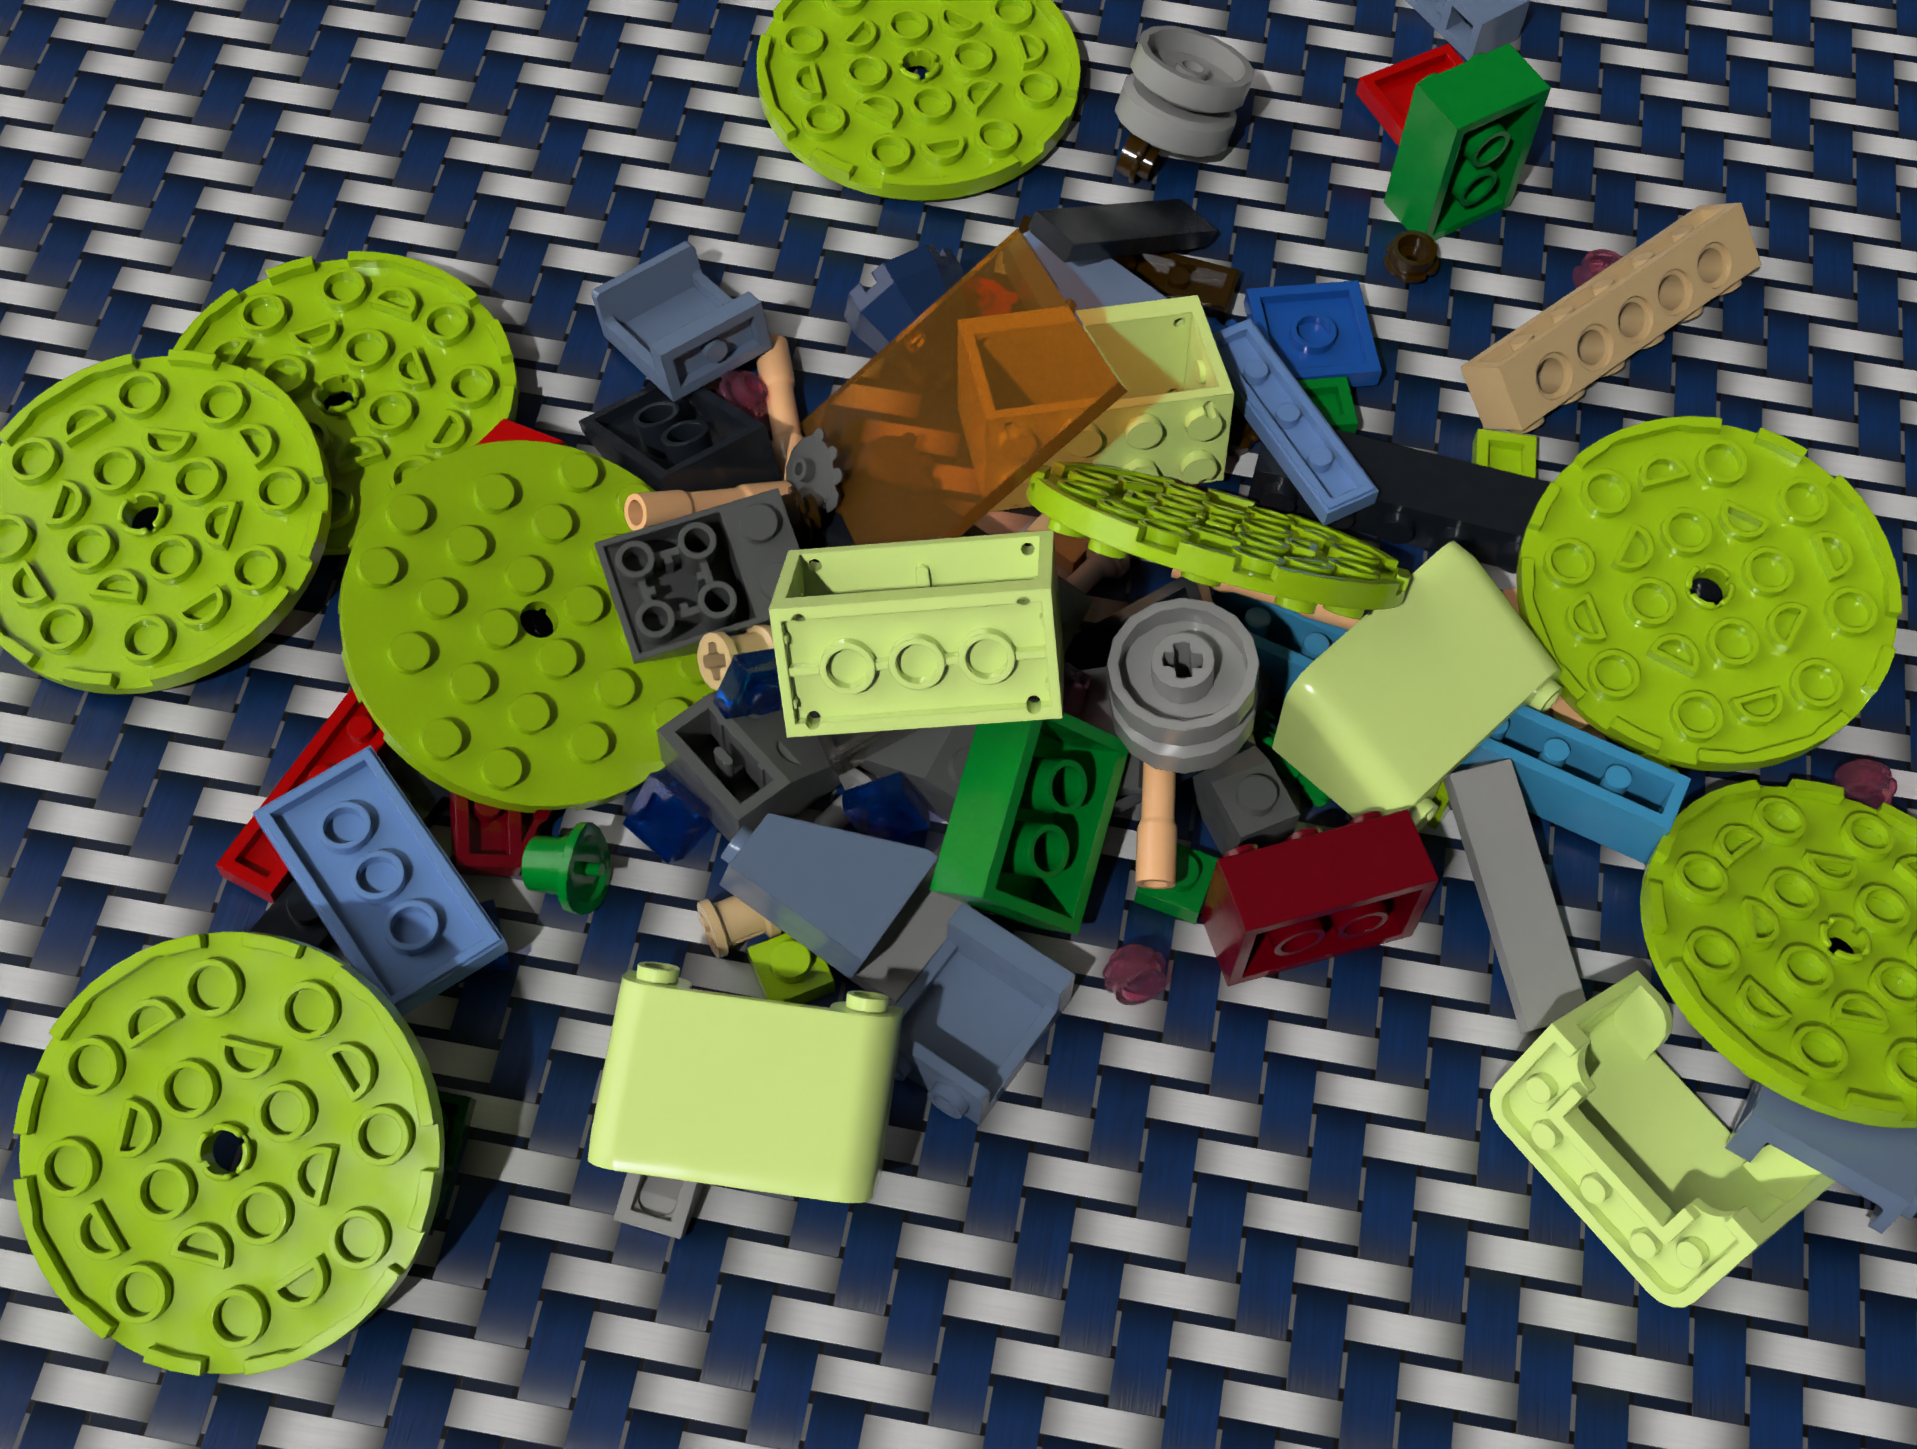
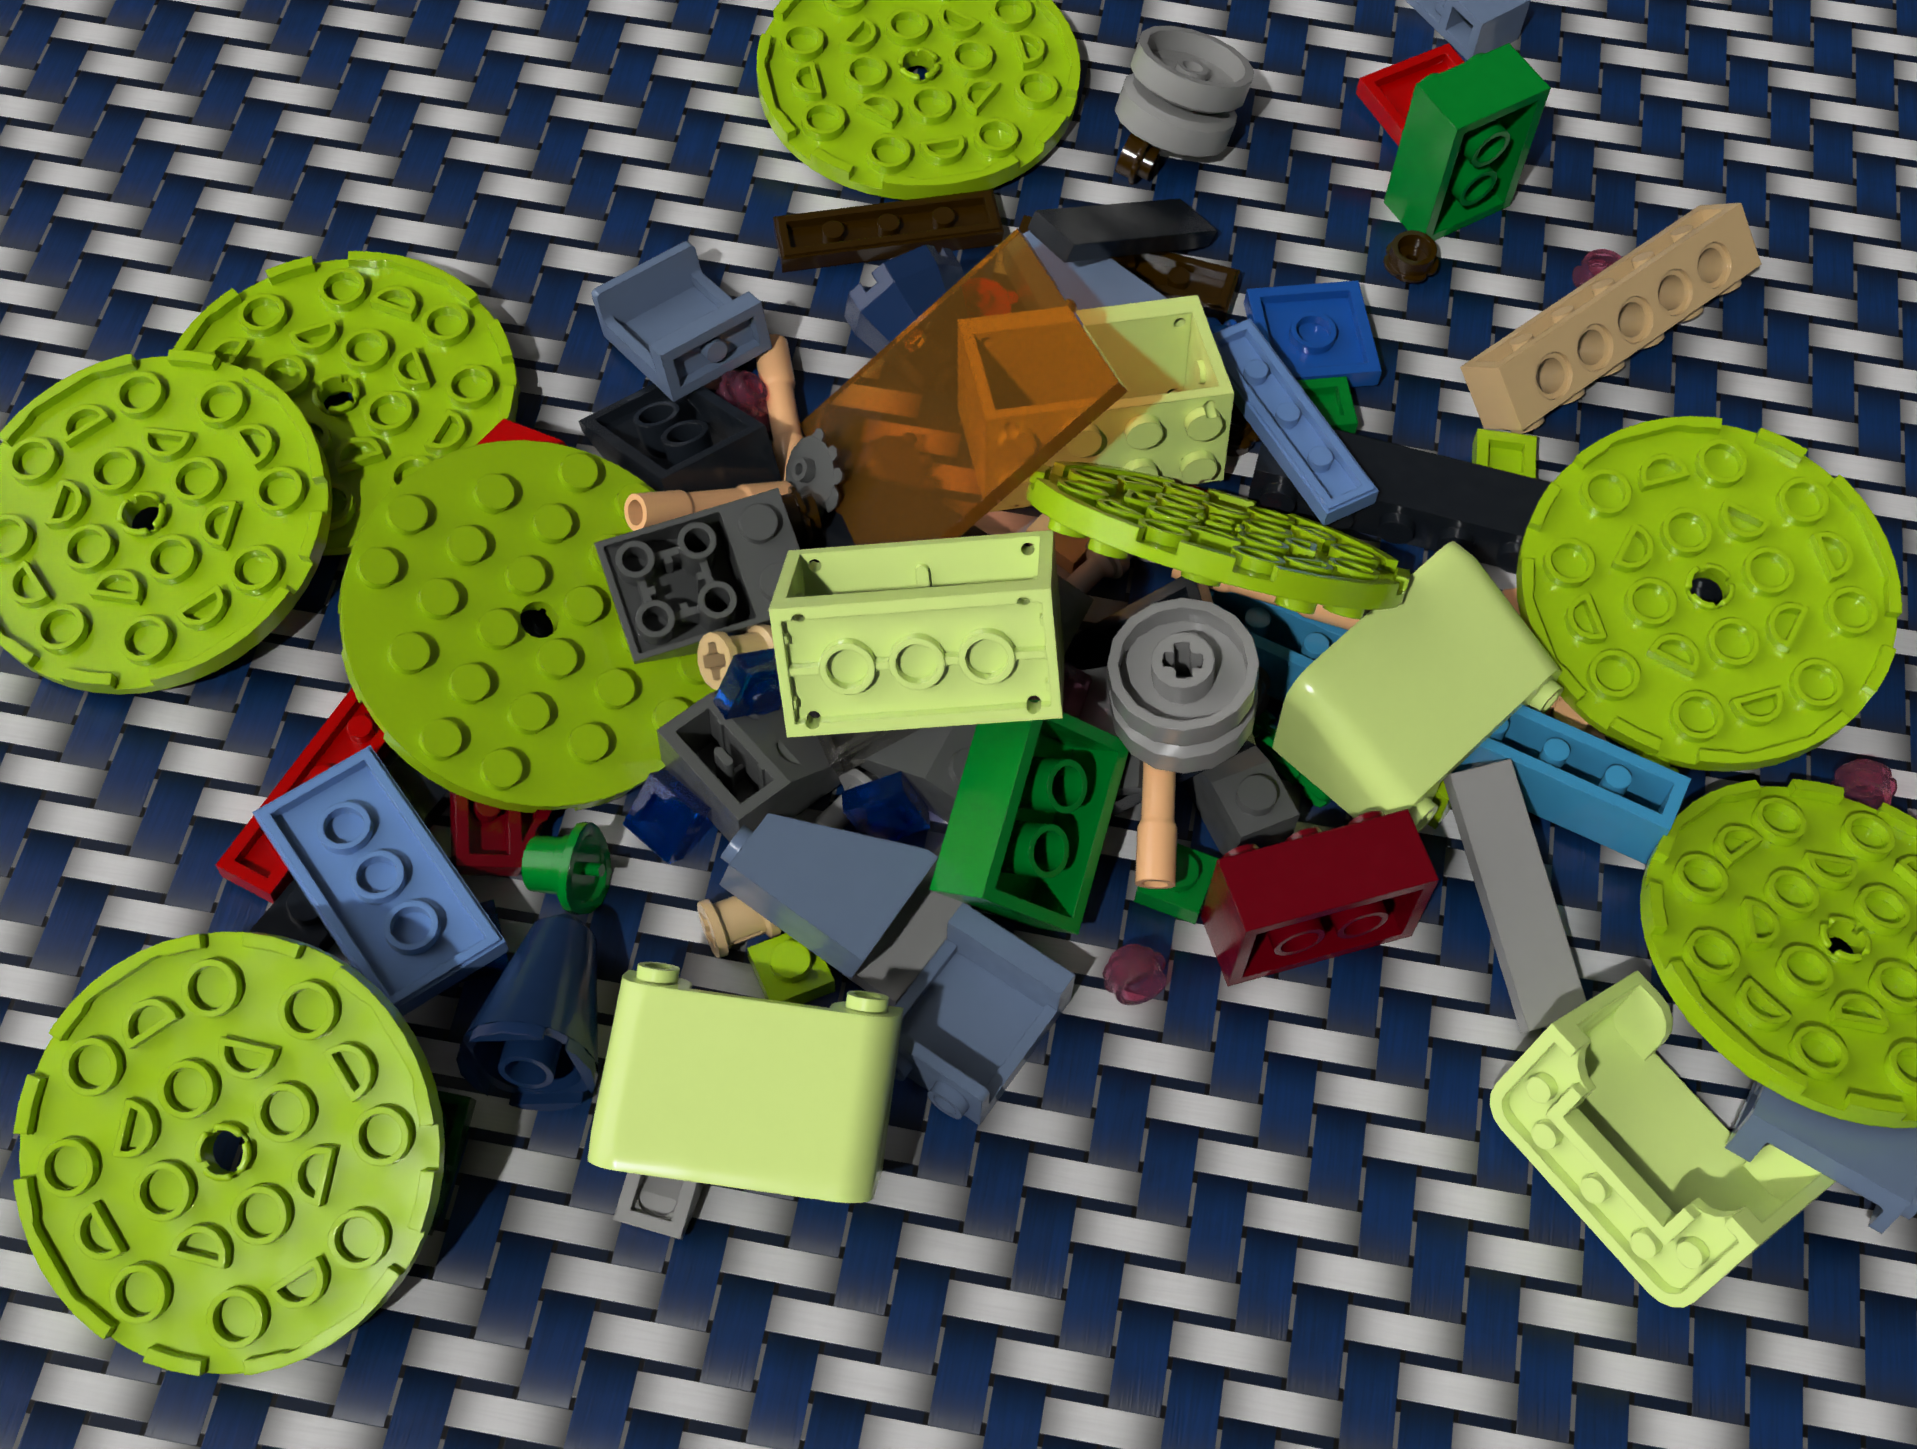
none -> dark blue cone [456,914,598,1112]
none -> dark brown tile [773,189,1004,273]

